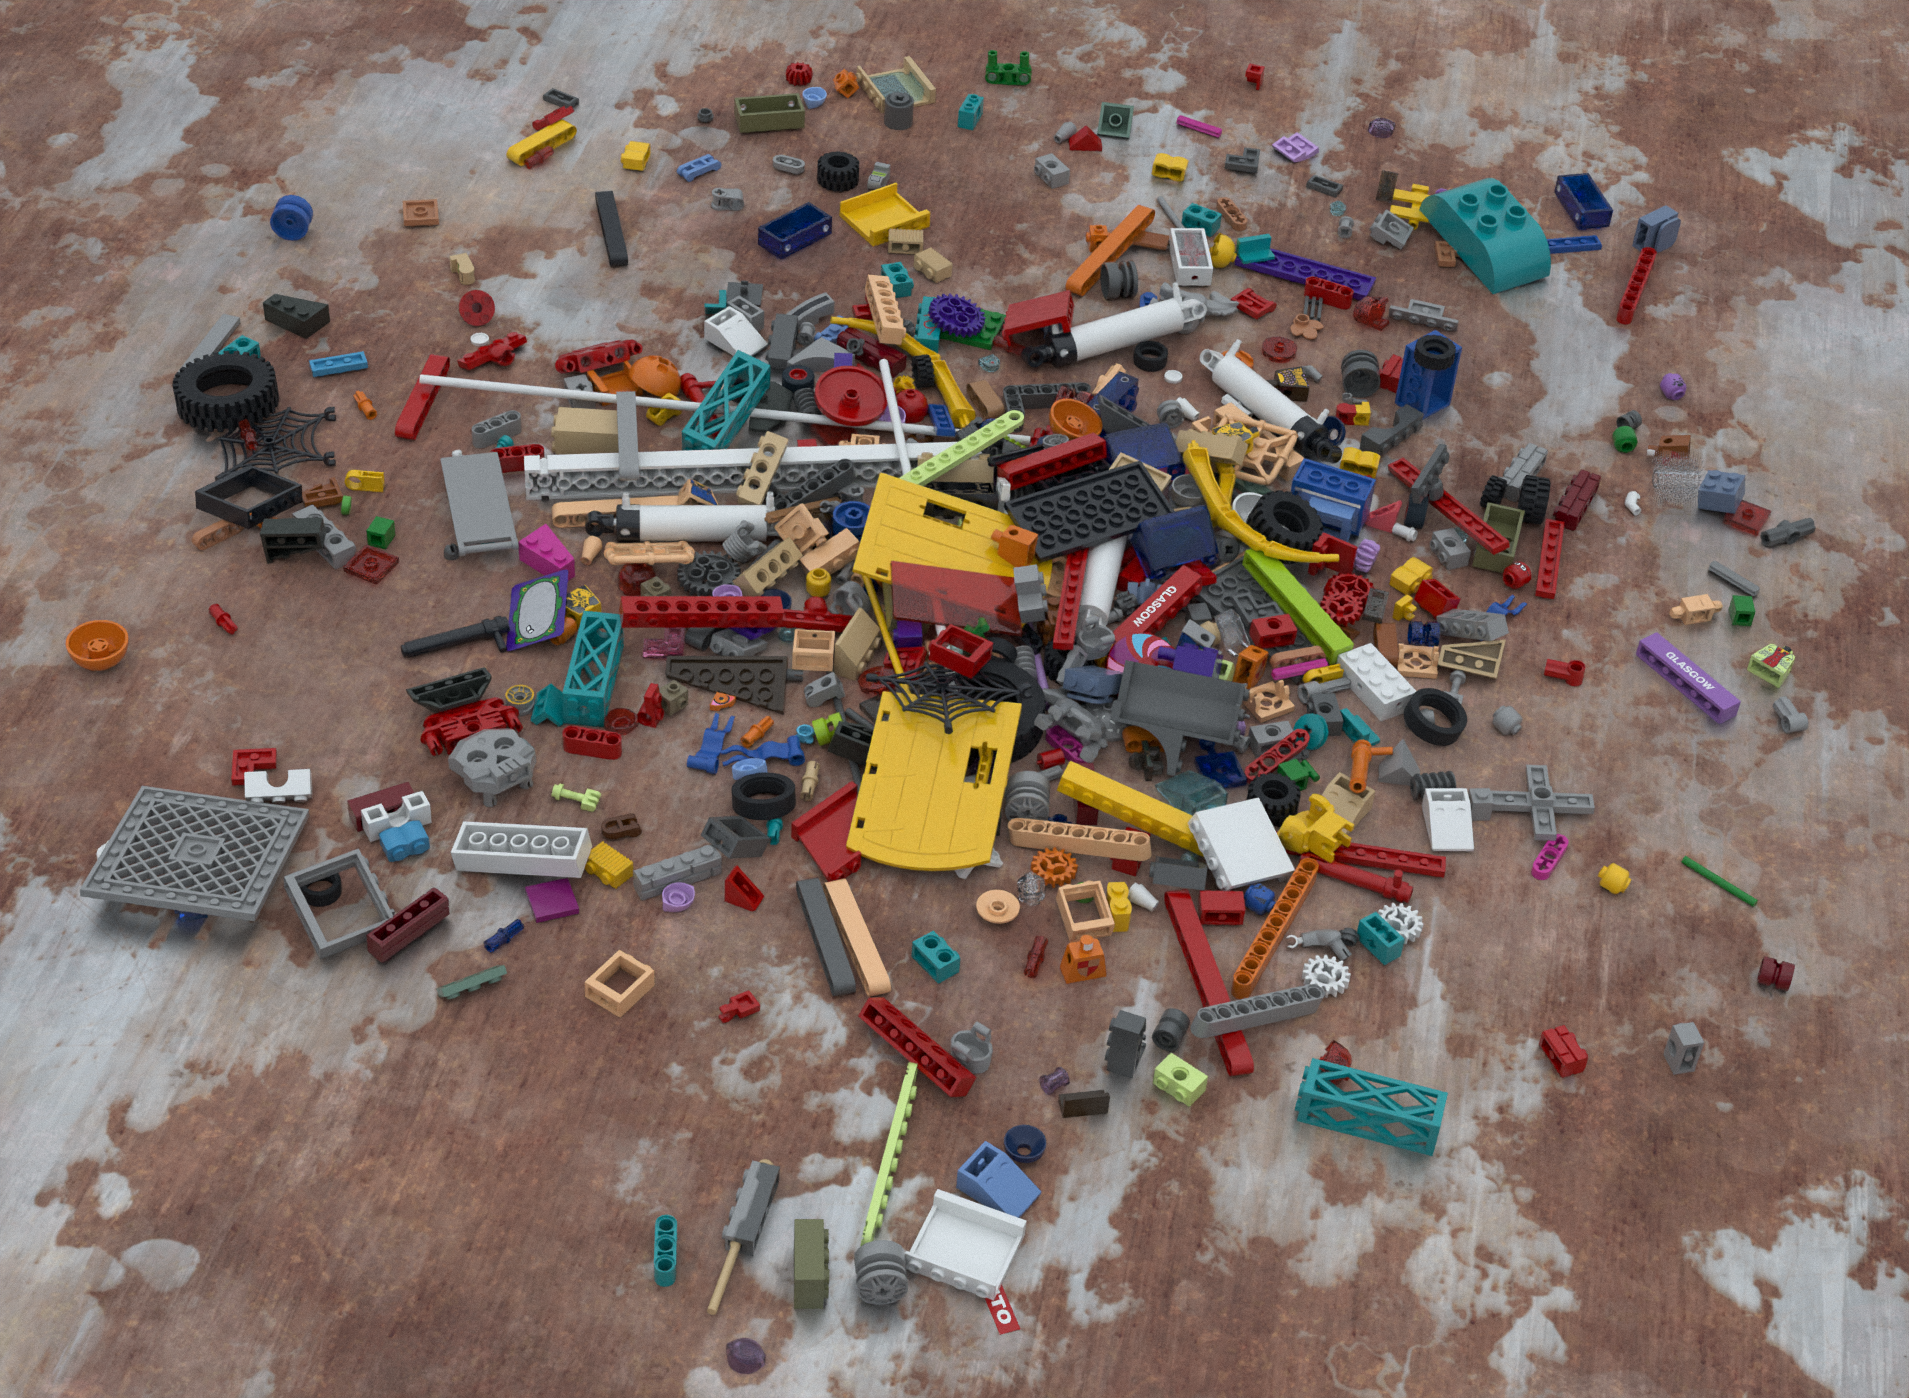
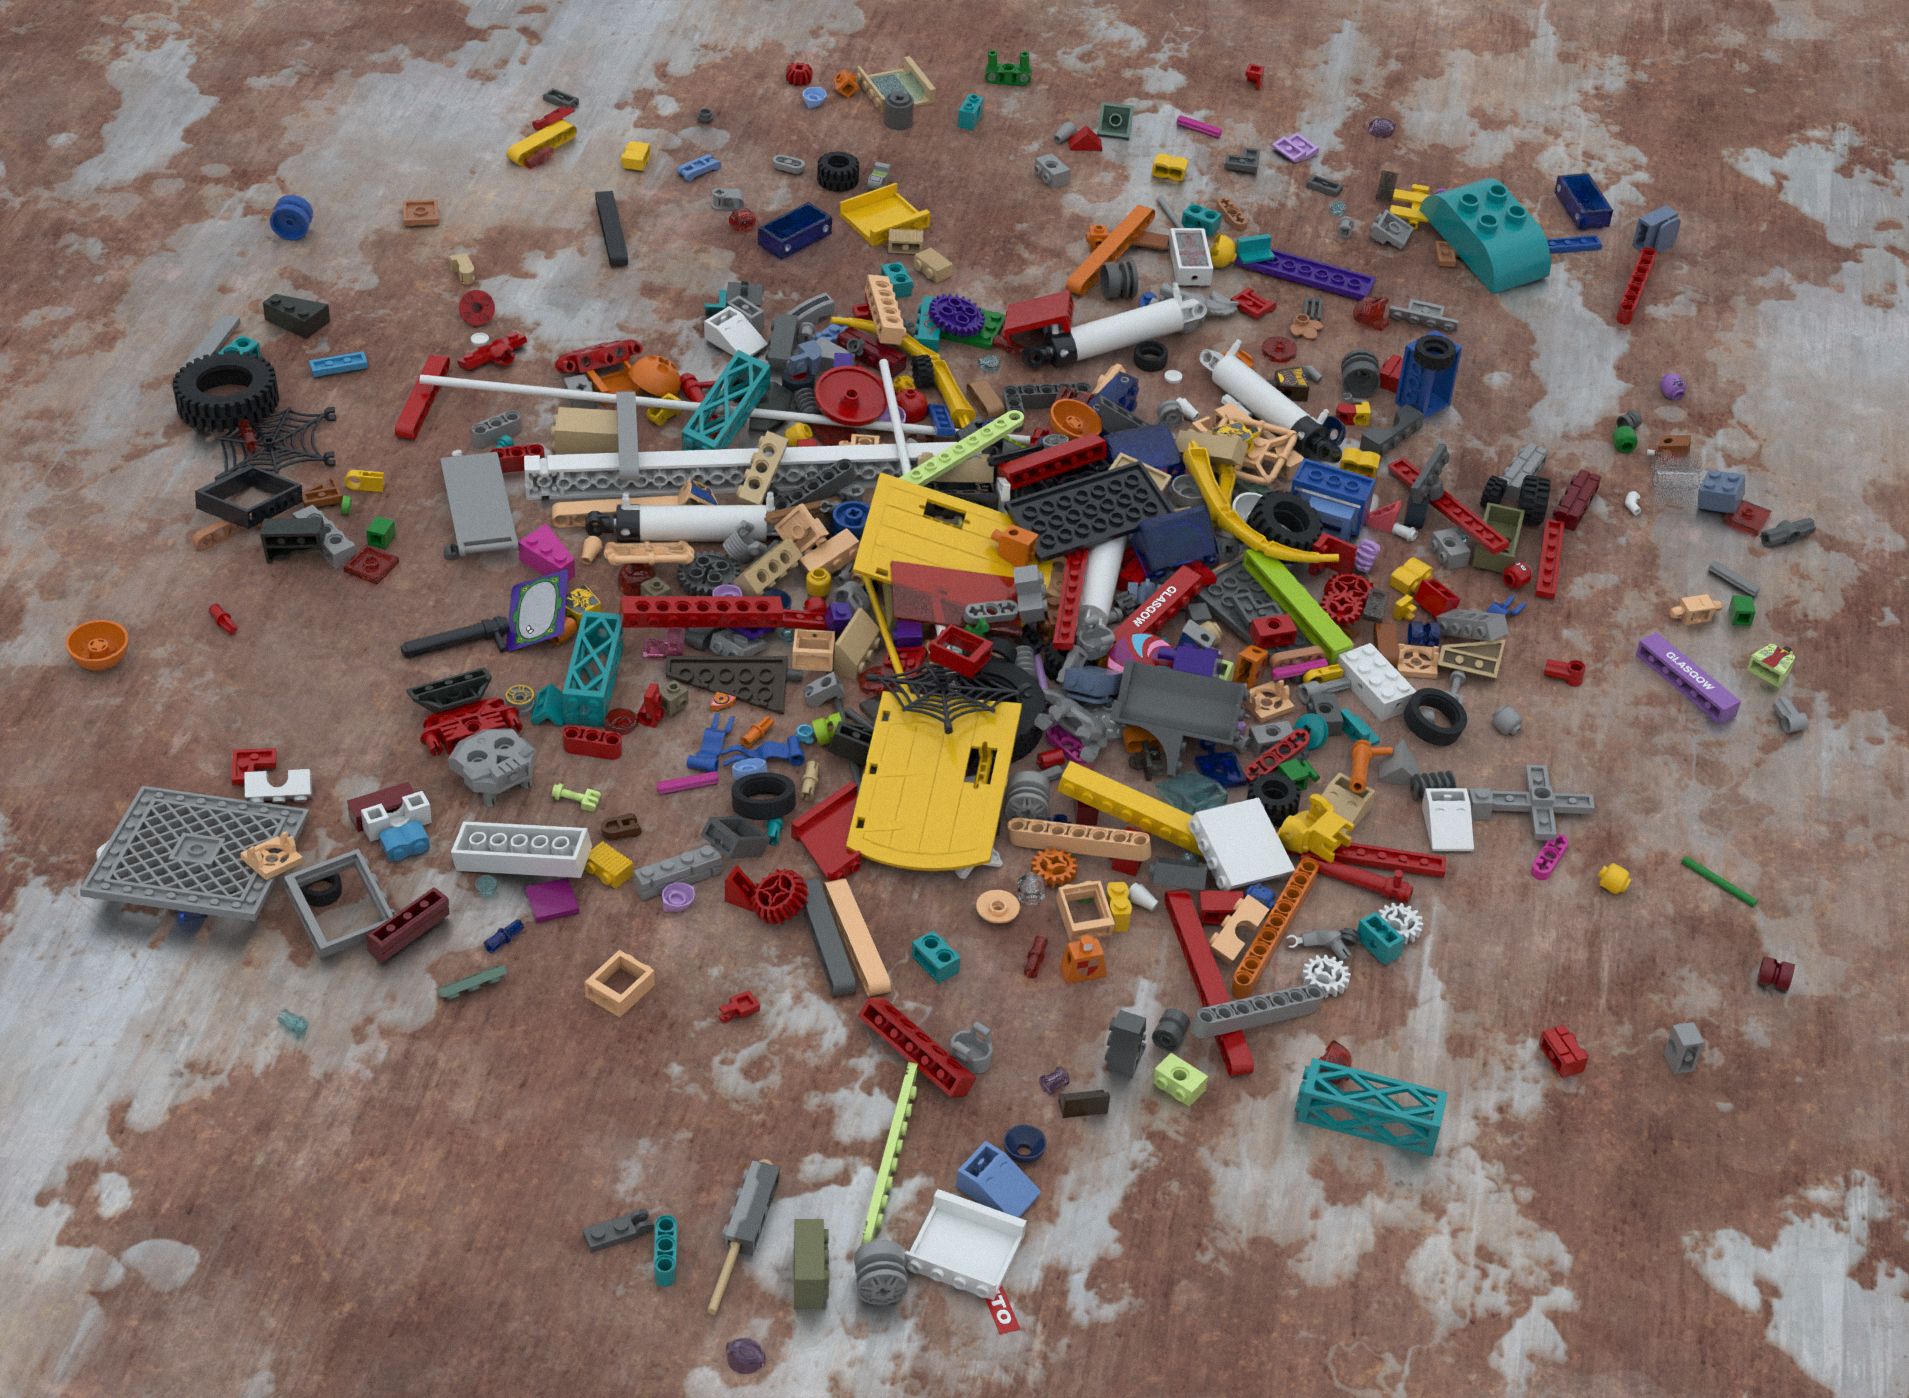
orange axle [353,390,377,420] -> none
olive piece [734,93,805,133] -> none
clear brick [1214,608,1250,657] -> none
red beam [1303,276,1354,310] -> none
none -> light nougat piece [240,832,303,880]
none -> clear light blue pin [278,1009,308,1034]
none -> clear light blue plate [475,875,497,896]
none -> dark grey hinge [583,1209,654,1253]
none -> dark pink axle [657,771,719,794]
none -> clear red head [729,208,756,231]
none -> red gear [750,868,809,926]
none -> yellow head [785,422,813,447]
none -> sand blue brick [789,340,822,376]
none -> dark purple brick [824,602,853,633]
none -> light grey beam [963,600,1019,624]
none -> light nougat arch [1209,894,1269,966]

